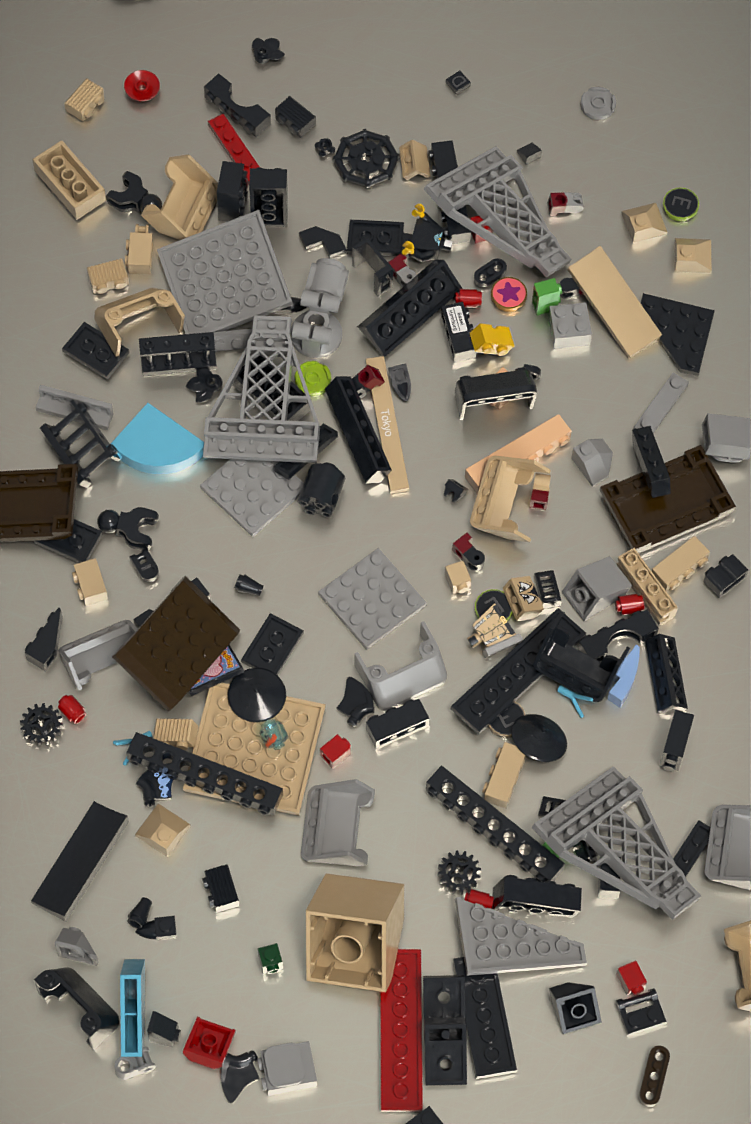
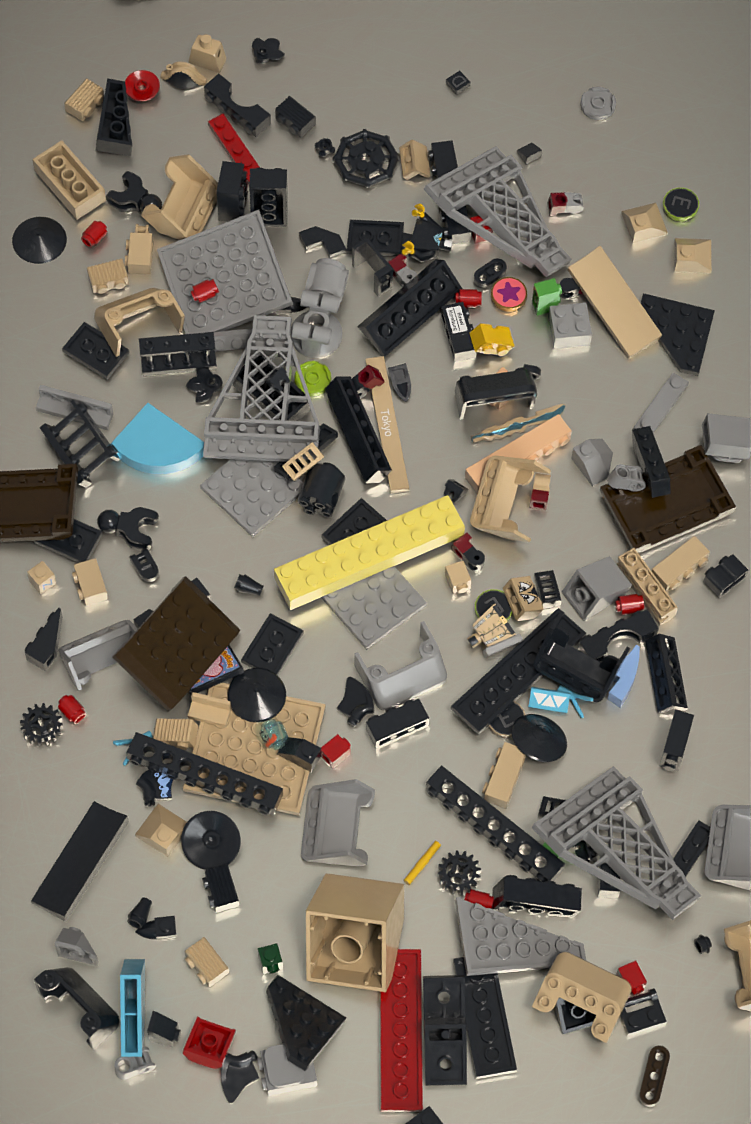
none -> black hat [12,217,67,264]
none -> tan brick [27,561,56,594]
none -> red brick [81,221,107,248]
none -> black wedge [95,78,132,157]
none -> hat [160,62,207,89]
none -> black hat [181,811,241,870]
none -> tan brick [184,937,229,987]
none -> tan panel [188,692,231,728]
none -> tan torso [189,34,226,73]
none -> red brick [190,279,219,303]
none -> black tile [264,367,290,391]
none -> black plate [266,975,347,1071]
none -> light yellow brick [274,495,465,610]
none -> black slope [277,737,321,772]
none -> tan slope [282,442,324,481]
none -> black plate [322,498,387,545]
none -> yellow piece [403,841,441,885]
none -> tan sword [471,404,565,443]
none -> medium azure tile [528,687,570,713]
none -> tan windscreen [532,952,632,1043]
none -> light grey piece [607,464,646,491]
none -> black plate [694,934,712,954]

